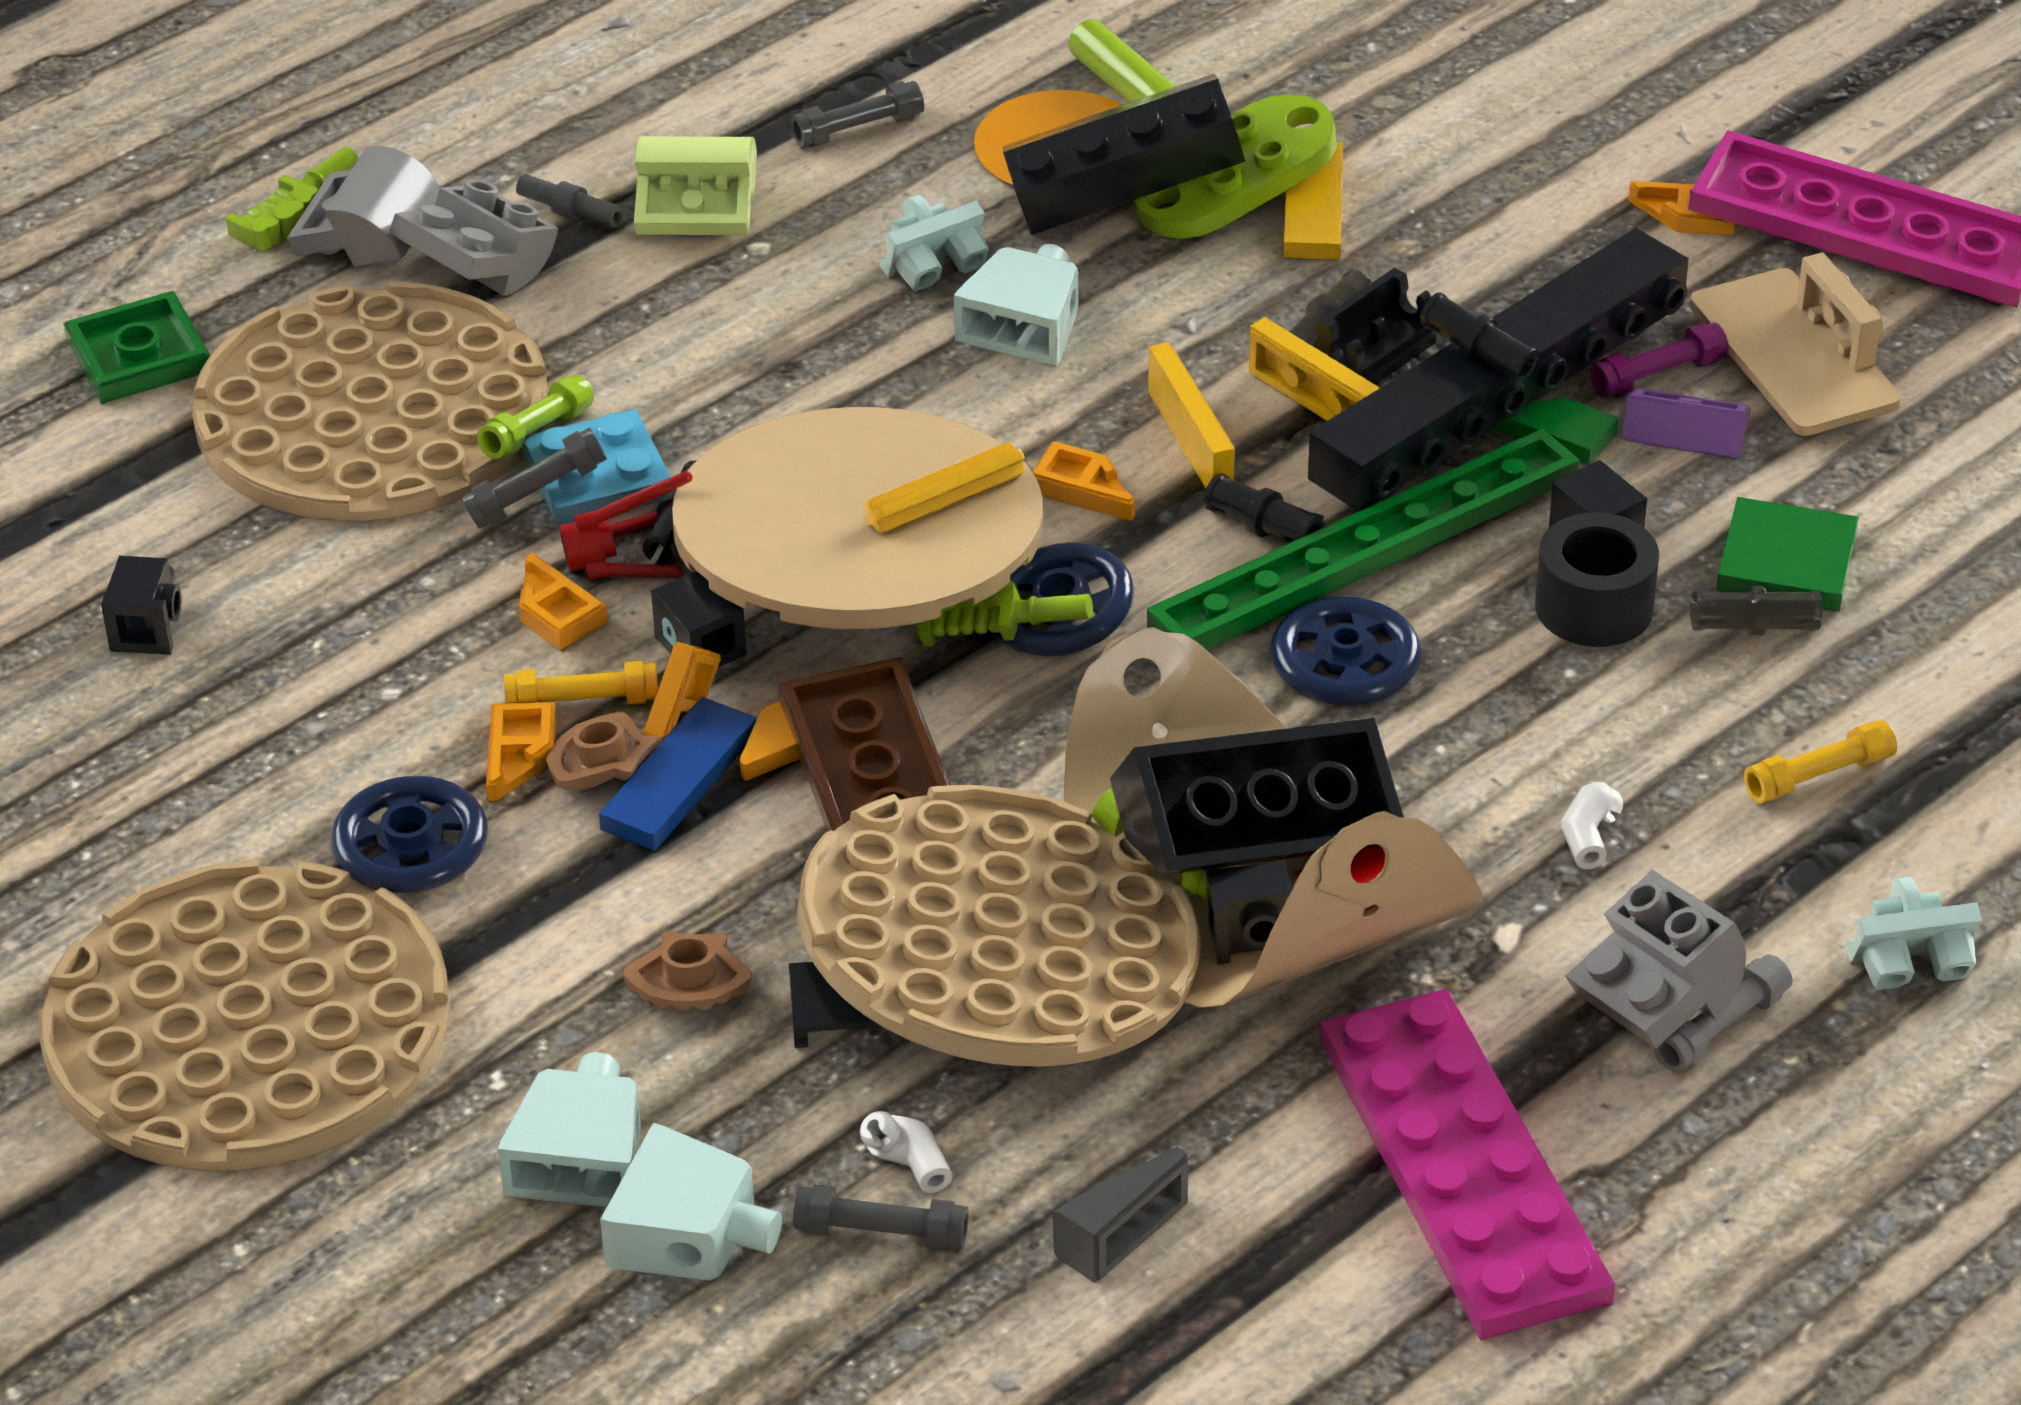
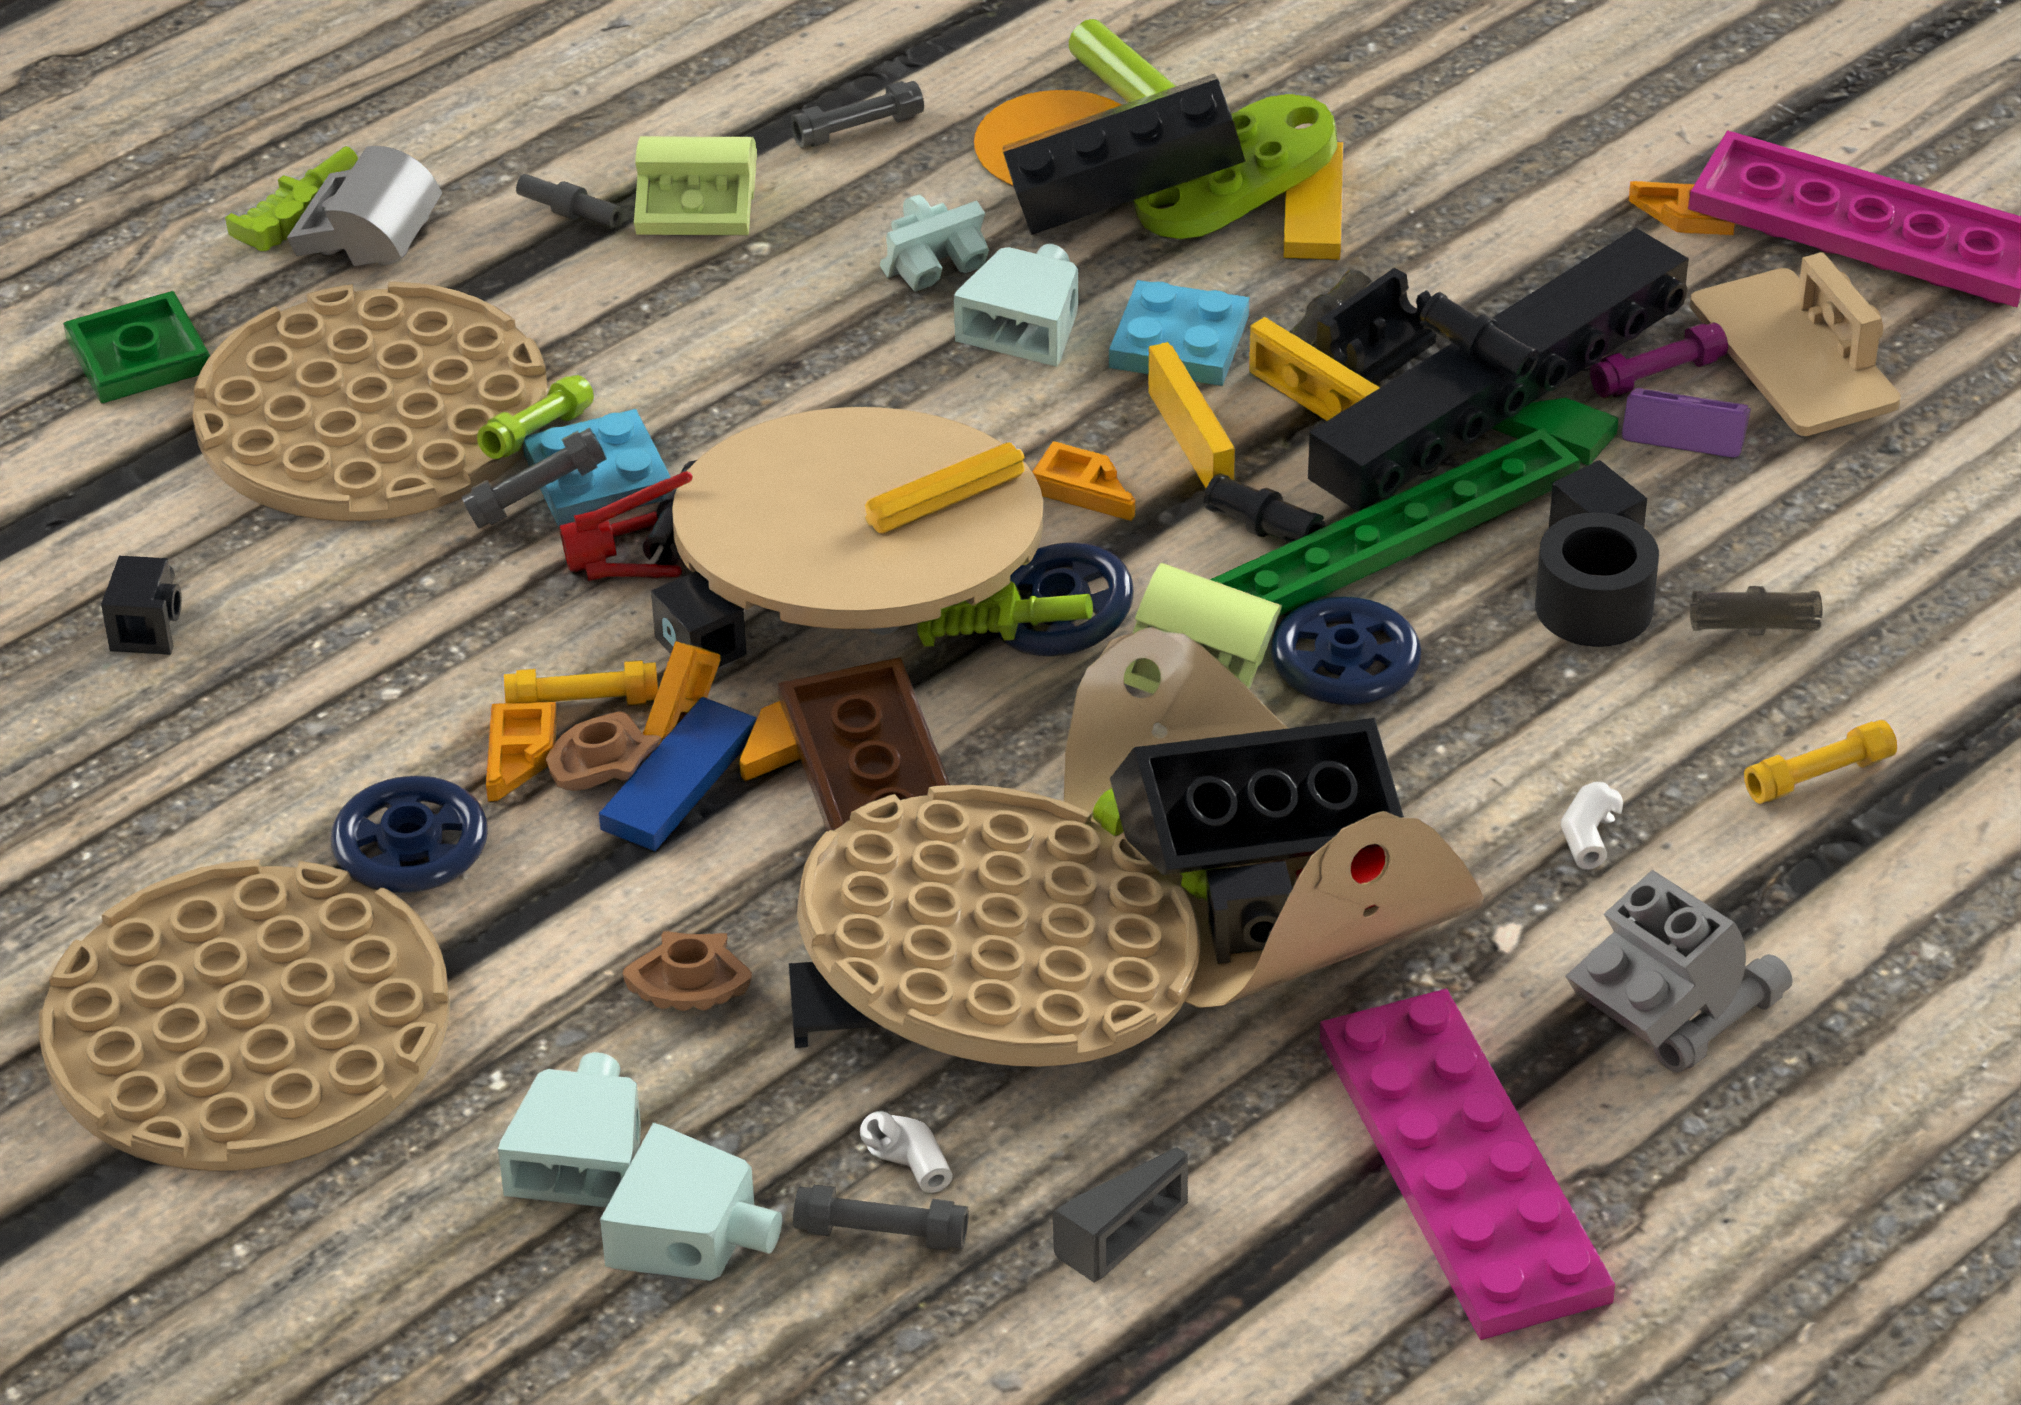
light grey brick [390,180,559,296] -> none
light orange tile [519,552,608,651] -> none
green tile [1716,497,1859,611] -> none
light aqua hips [1846,876,1982,990] -> none
none -> medium azure plate [1109,280,1250,386]
none -> yellowish green brick [1124,563,1282,694]

